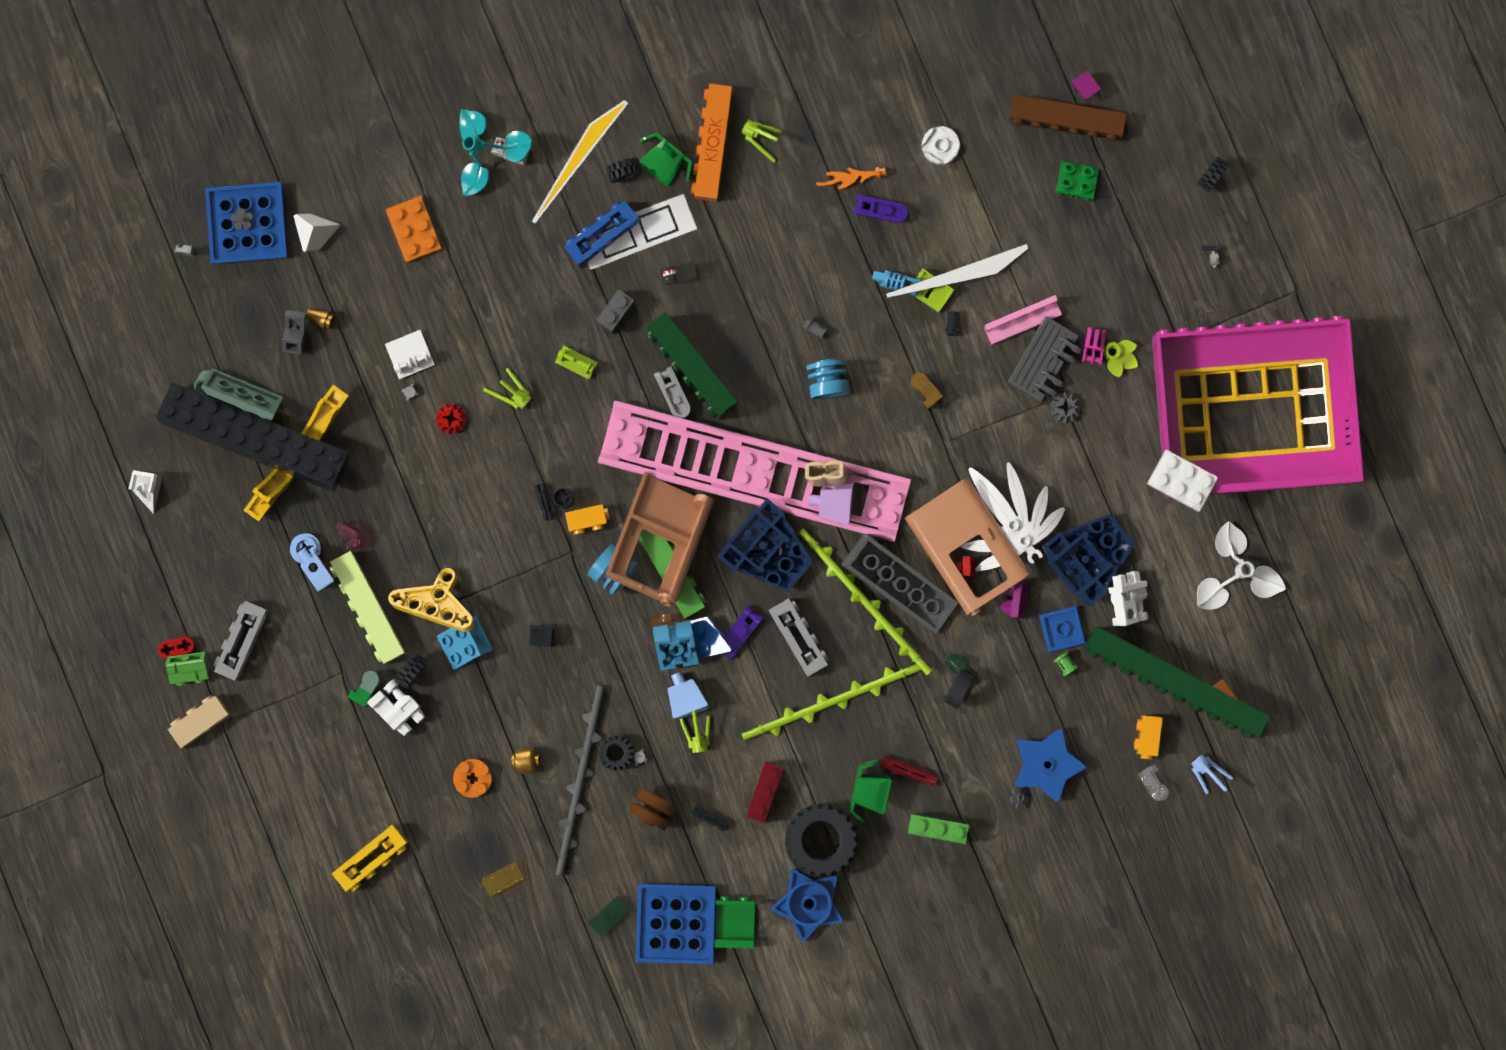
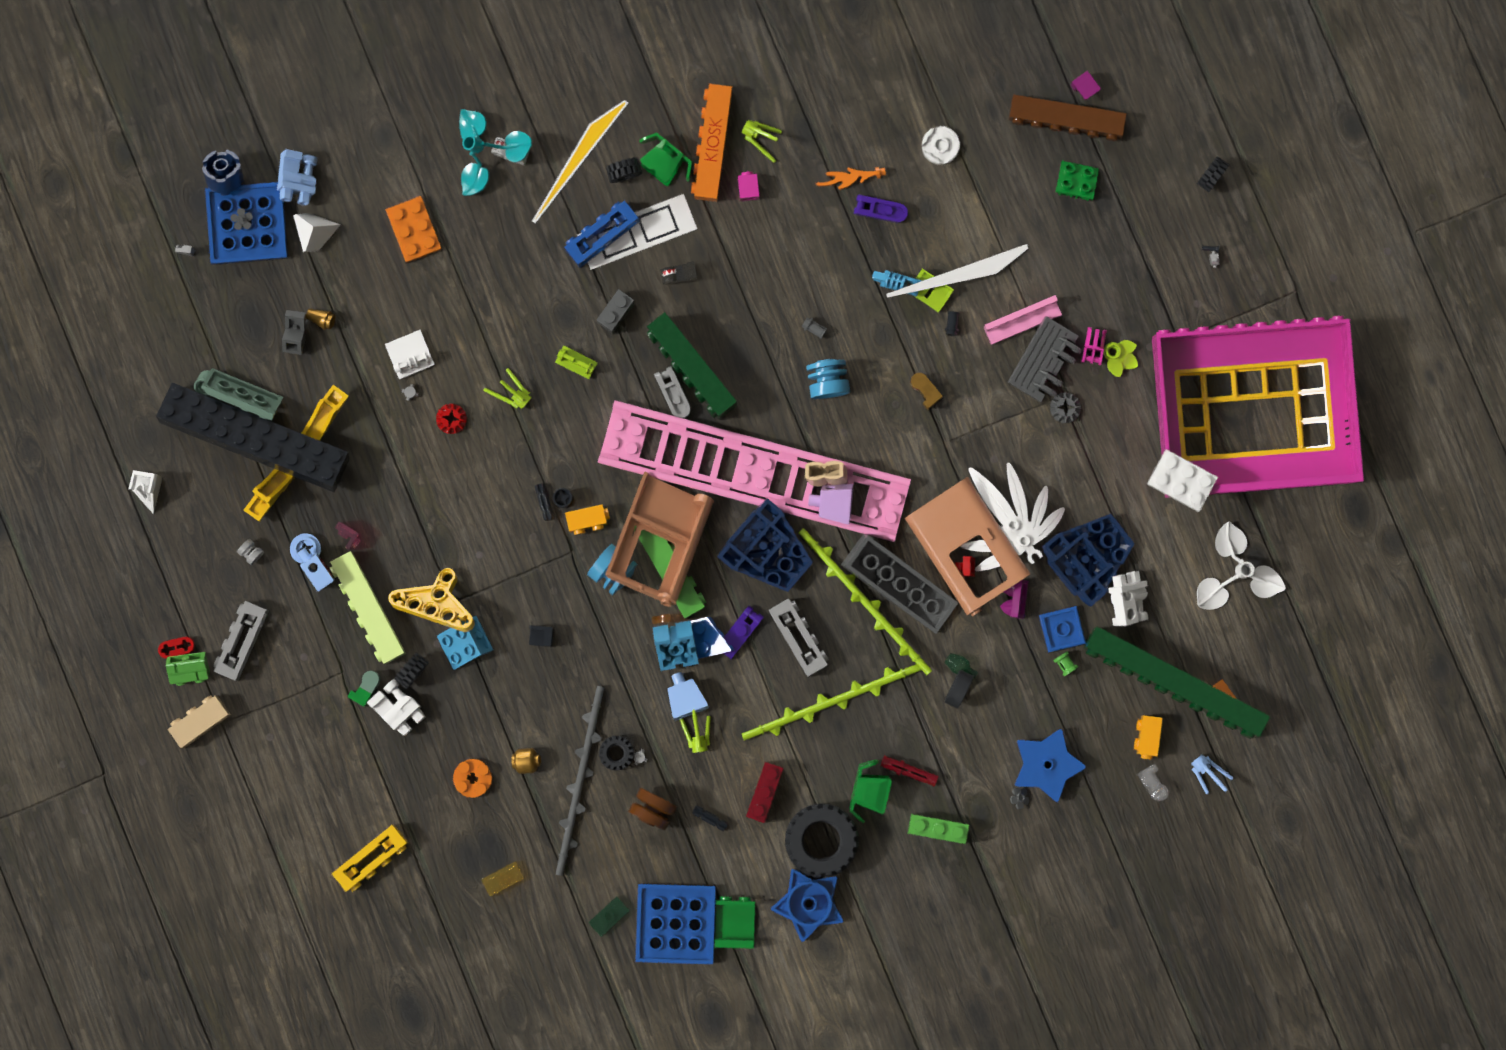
none -> dark blue brick [202,150,244,196]
none -> light grey wheel [237,539,264,565]
none -> light blue hips [277,149,317,206]
none -> dark pink brick [738,172,759,201]

